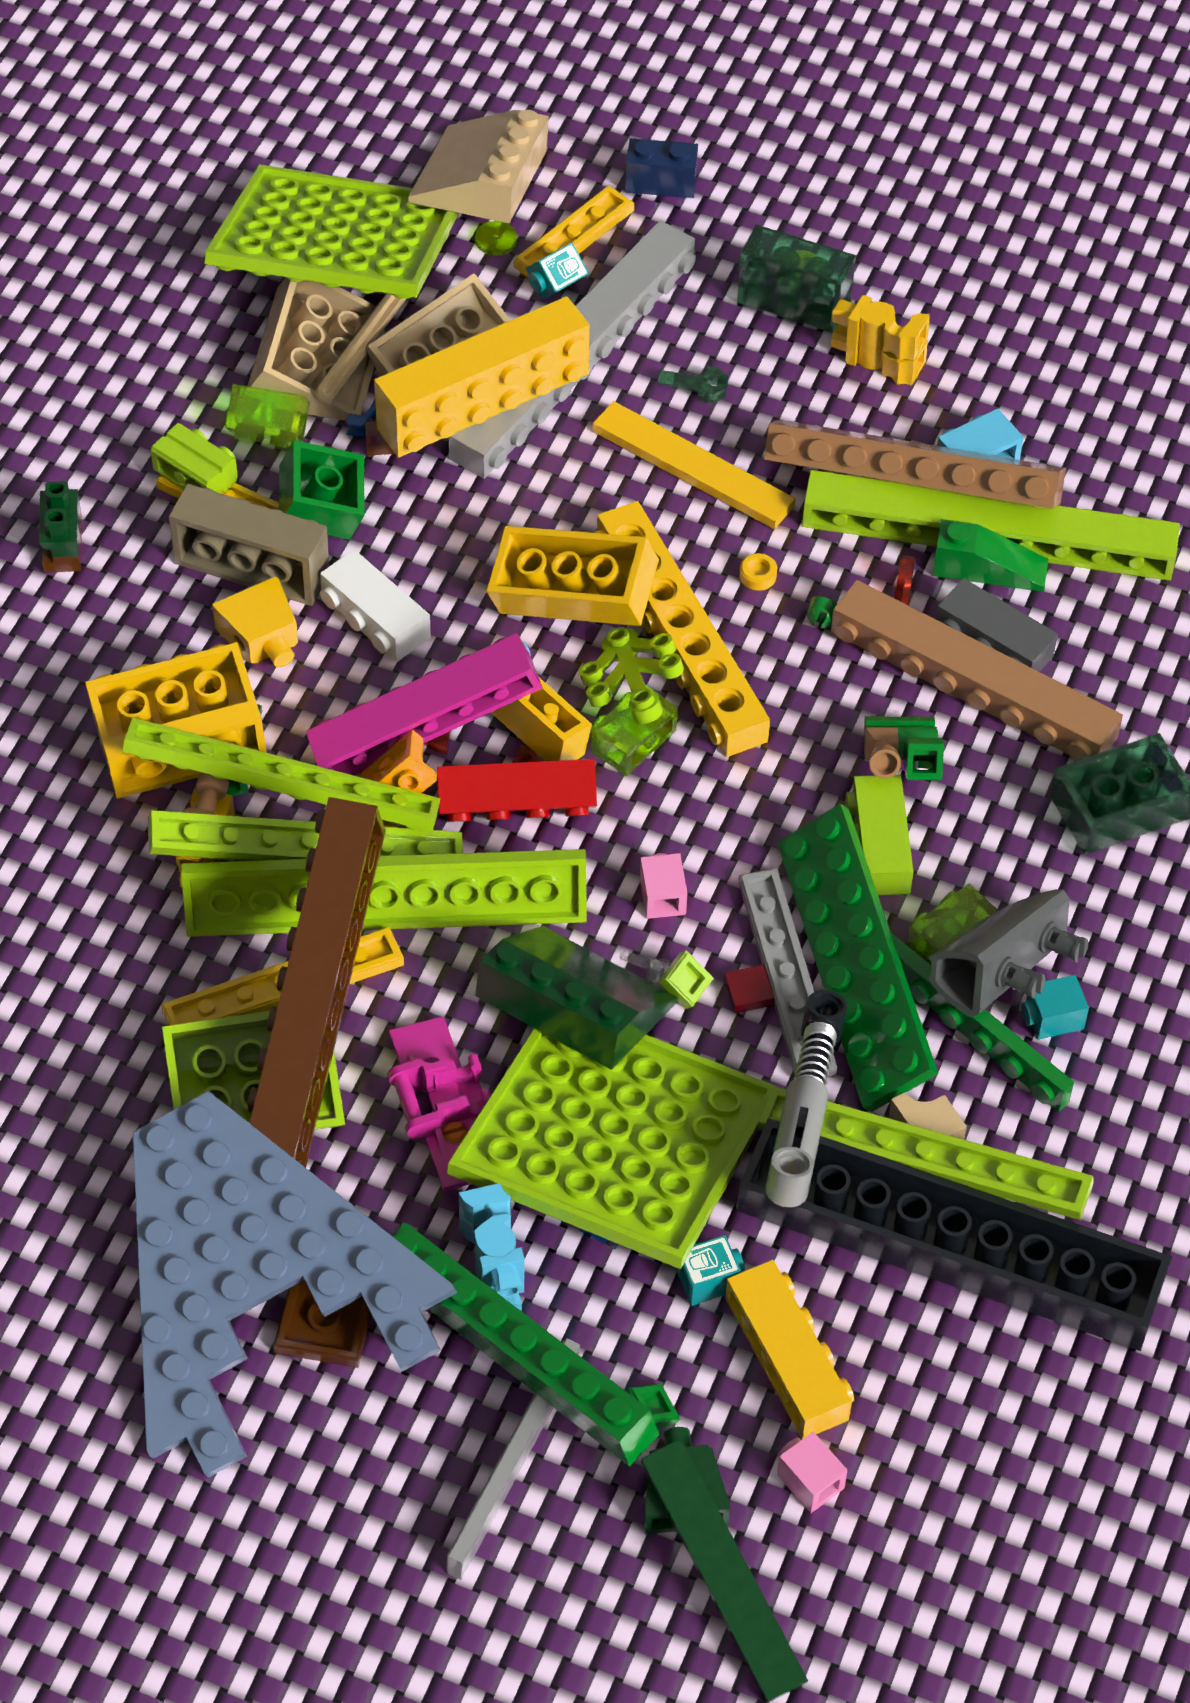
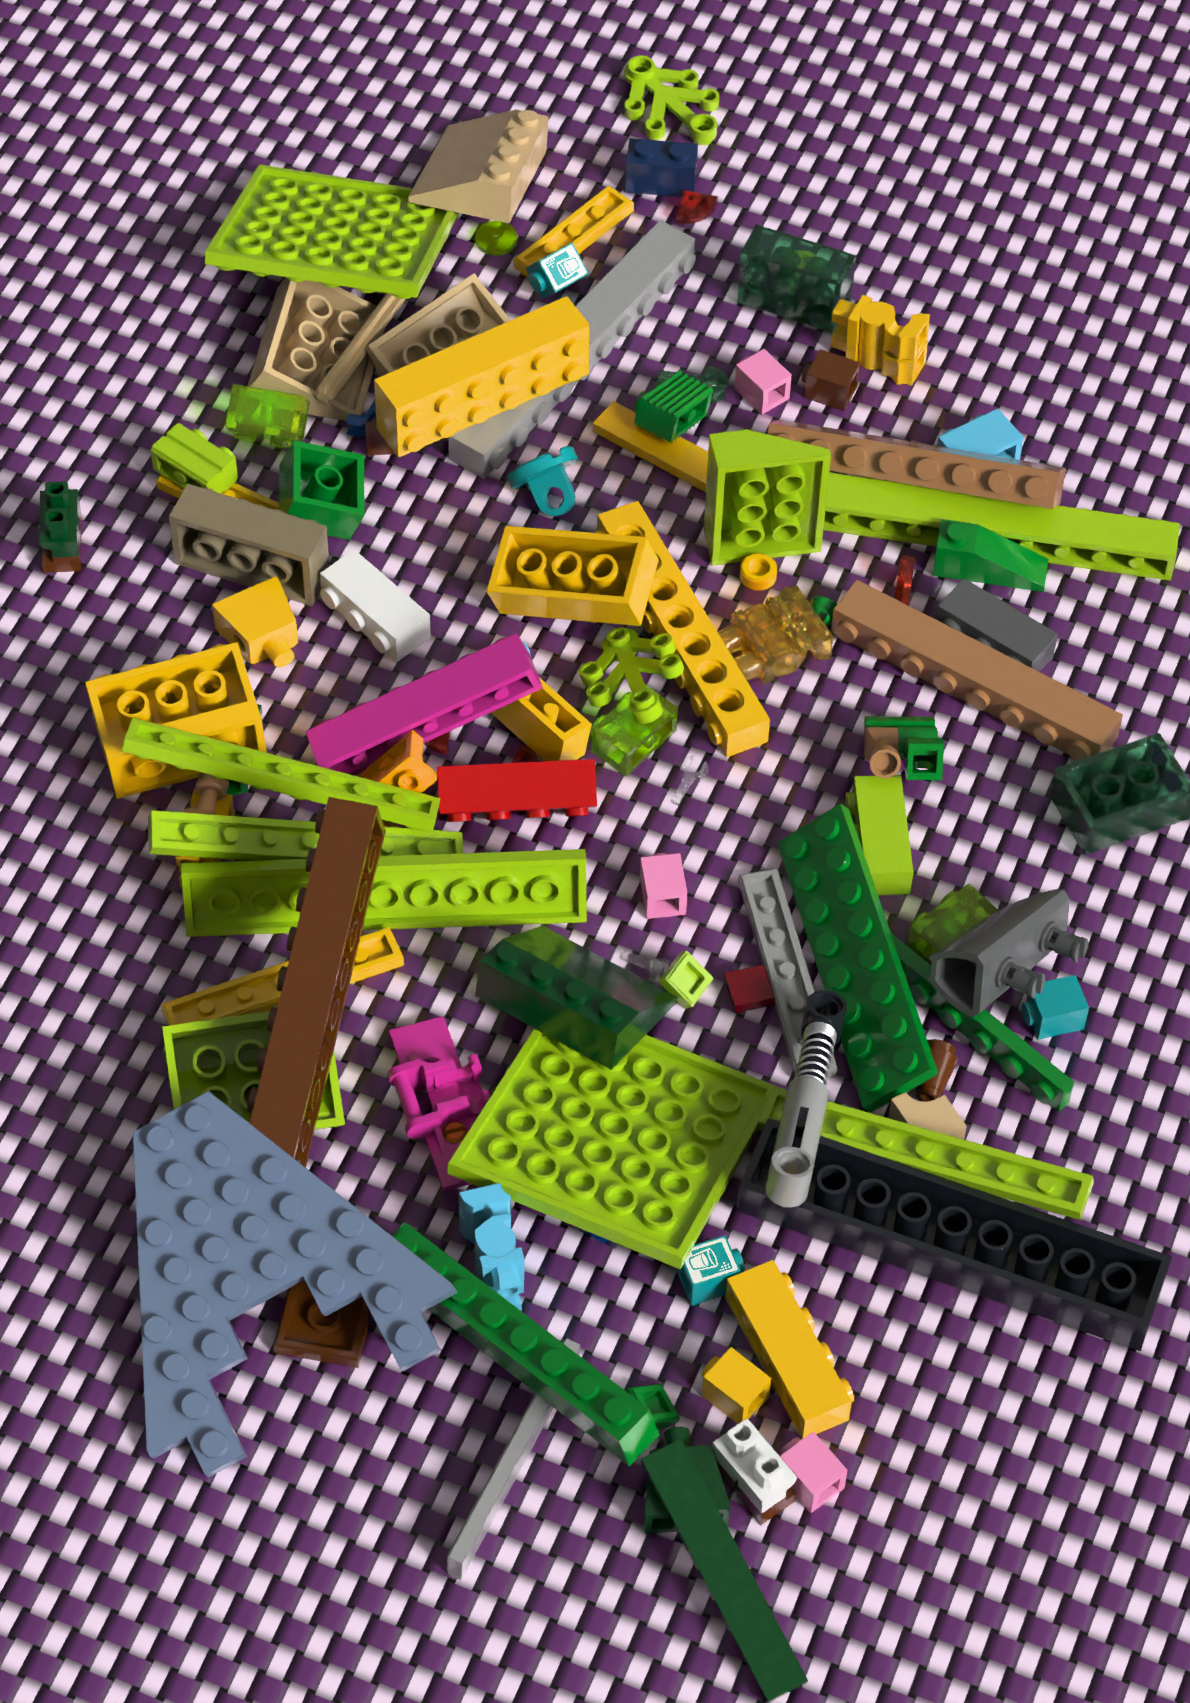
none -> teal tile [506,446,579,516]
none -> lime plant [624,55,719,145]
none -> green brick [634,370,713,444]
none -> clear hand [670,755,709,806]
none -> clear red tile [676,190,718,224]
none -> yellow brick [701,1347,771,1424]
none -> lime slope [703,429,831,566]
none -> white hips [712,1418,797,1525]
none -> clear yellow hips [718,585,833,685]
none -> bright pink brick [734,349,792,415]
none -> reddish brown brick [801,349,860,411]
none -> reddish brown cone [916,1039,958,1102]

